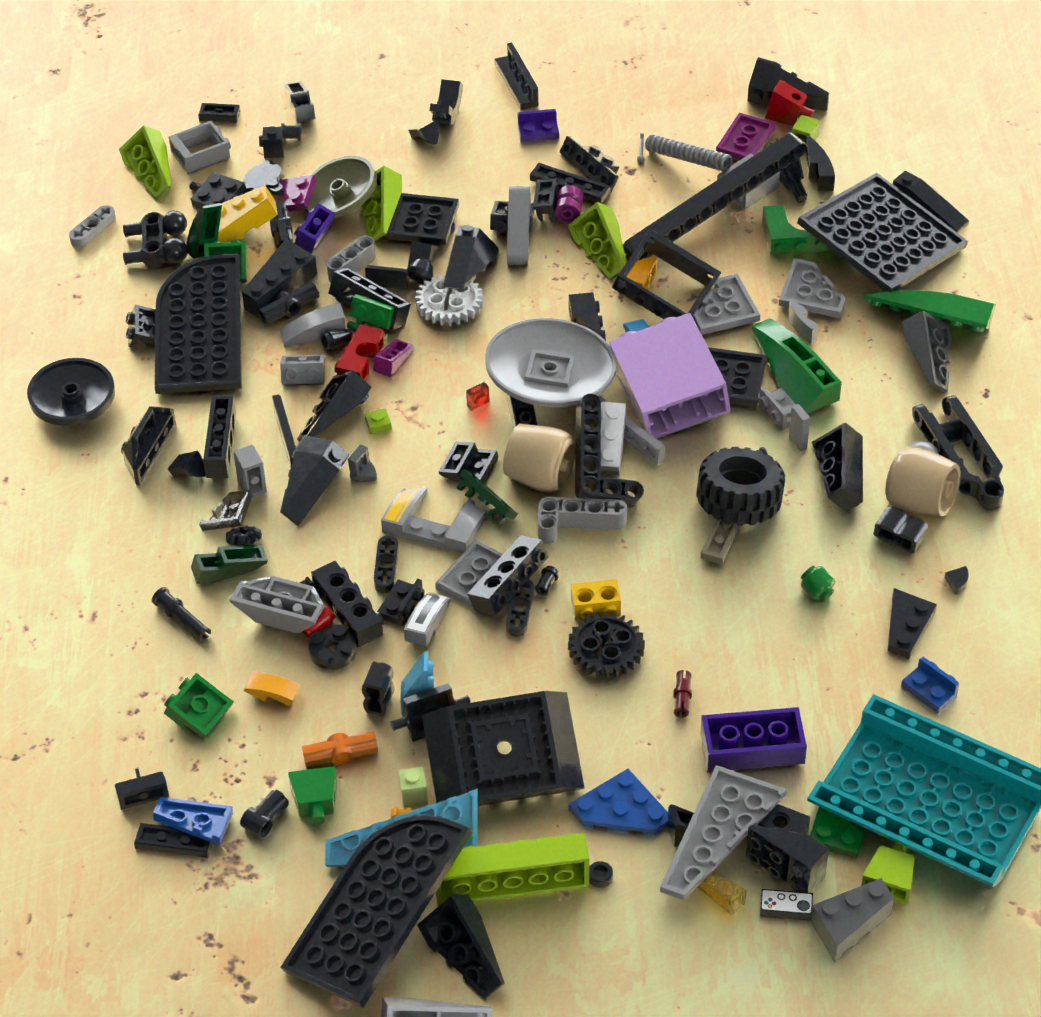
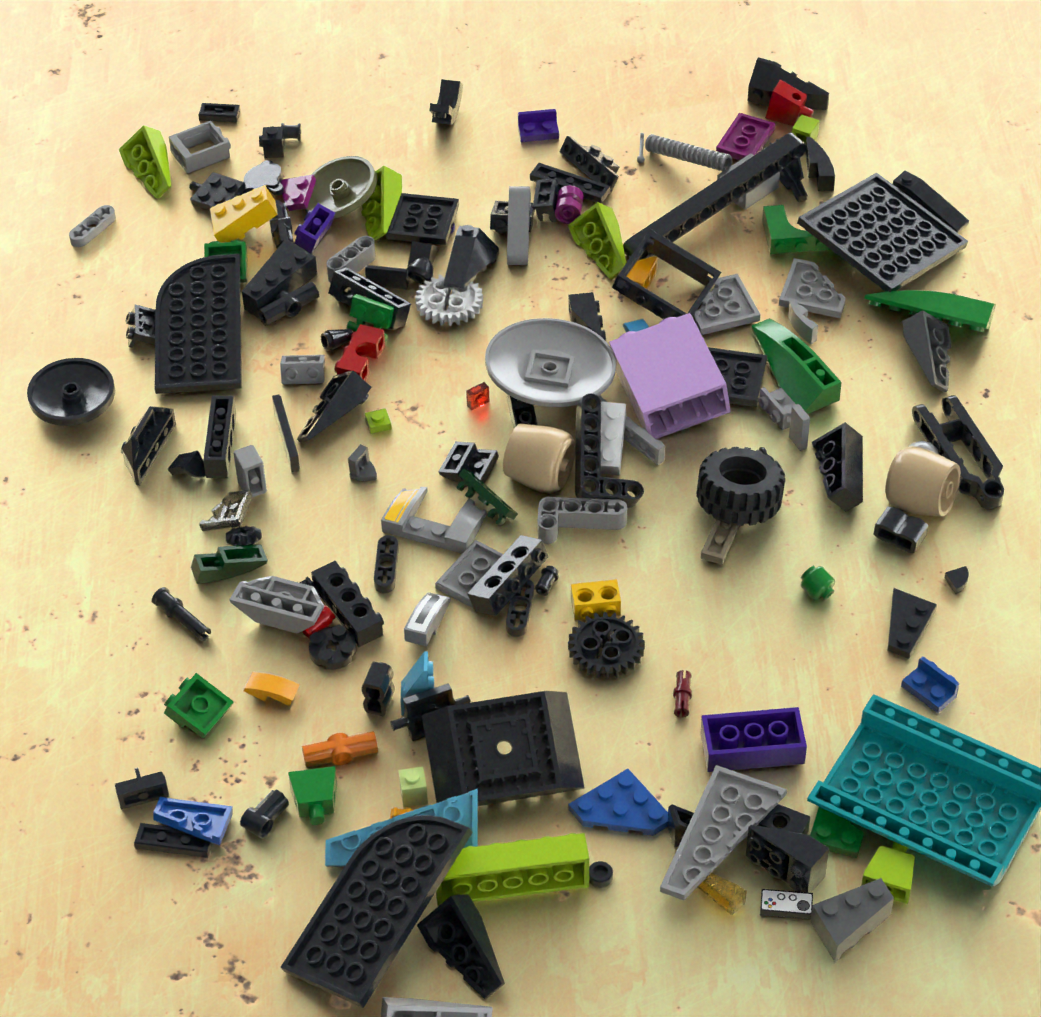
black piece [123,210,188,268] -> none
dark green slope [186,203,222,258] -> none
light grey slope [280,303,346,347] -> none
black wedge [280,436,350,526] -> none
black slope [283,81,316,122] -> none
magenta slope [373,339,414,377] -> none
black bracket [377,578,425,627] -> none
black tile [408,120,439,145] -> none
black fence [494,42,539,110] -> none

